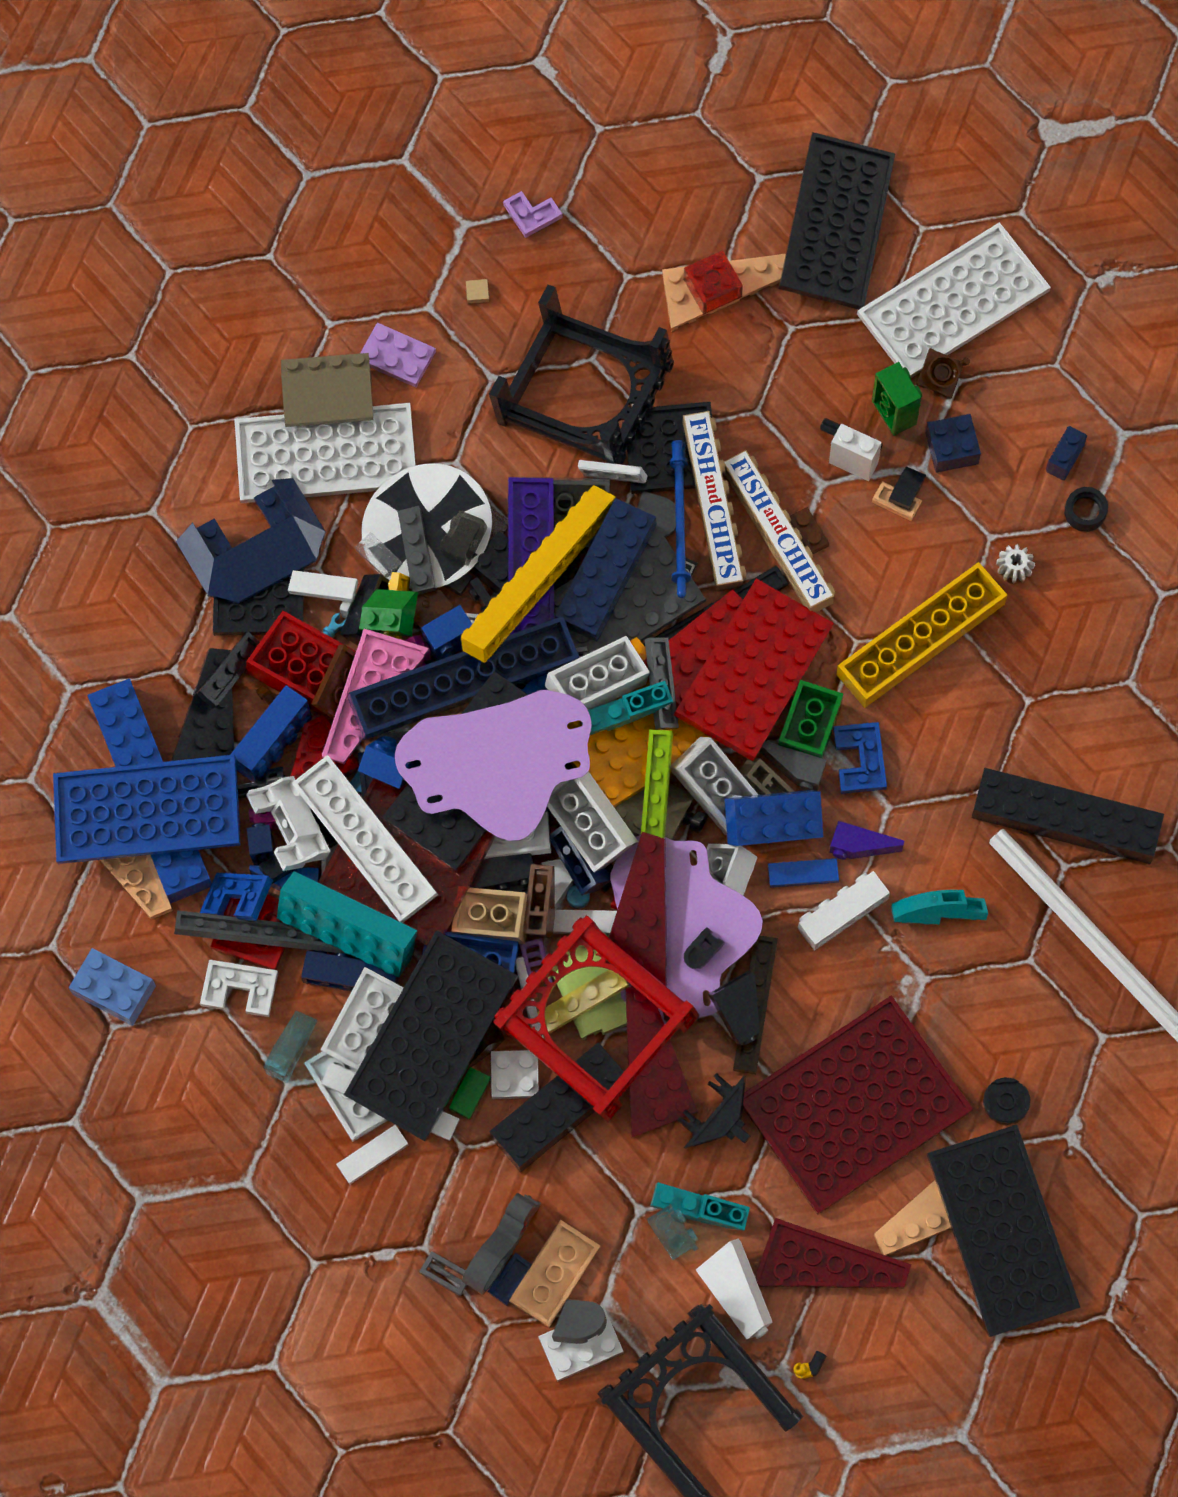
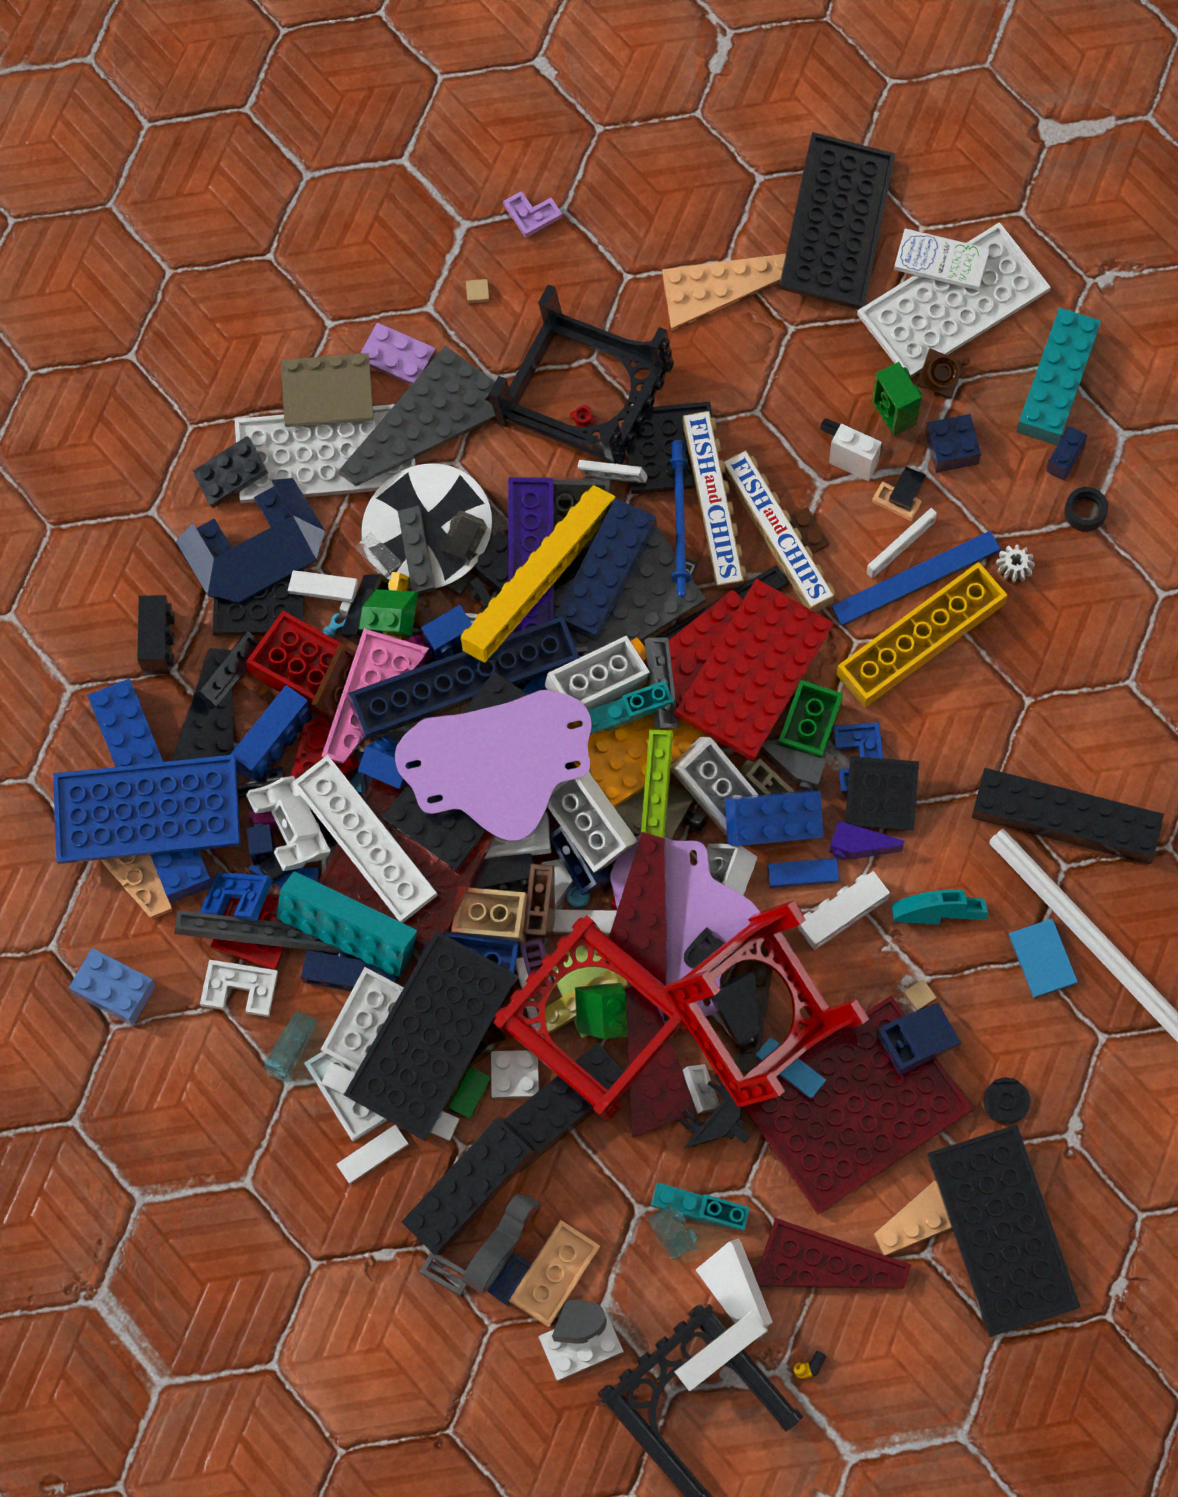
dark grey tile [637,491,676,537] -> none
clear red brick [683,250,743,315] -> none
none -> black brick [137,595,175,675]
none -> black plate [193,436,269,508]
none -> dark grey wing [338,346,496,486]
none -> black brick [401,1117,537,1255]
none -> red plate [570,405,596,427]
none -> green slope [575,983,628,1039]
none -> red arch [662,900,869,1108]
none -> white tile [674,1311,766,1391]
none -> white plate [682,1064,720,1114]
none -> dark azure tile [756,1037,826,1100]
none -> blue tile [831,531,1001,627]
none -> black plate [845,756,919,830]
none -> white tile [866,508,937,578]
none -> dark blue slope [877,1003,961,1076]
none -> white tile [894,229,990,290]
none -> tan tile [903,979,937,1011]
none -> dark azure tile [1008,919,1078,999]
none -> teal brick [1016,307,1101,445]

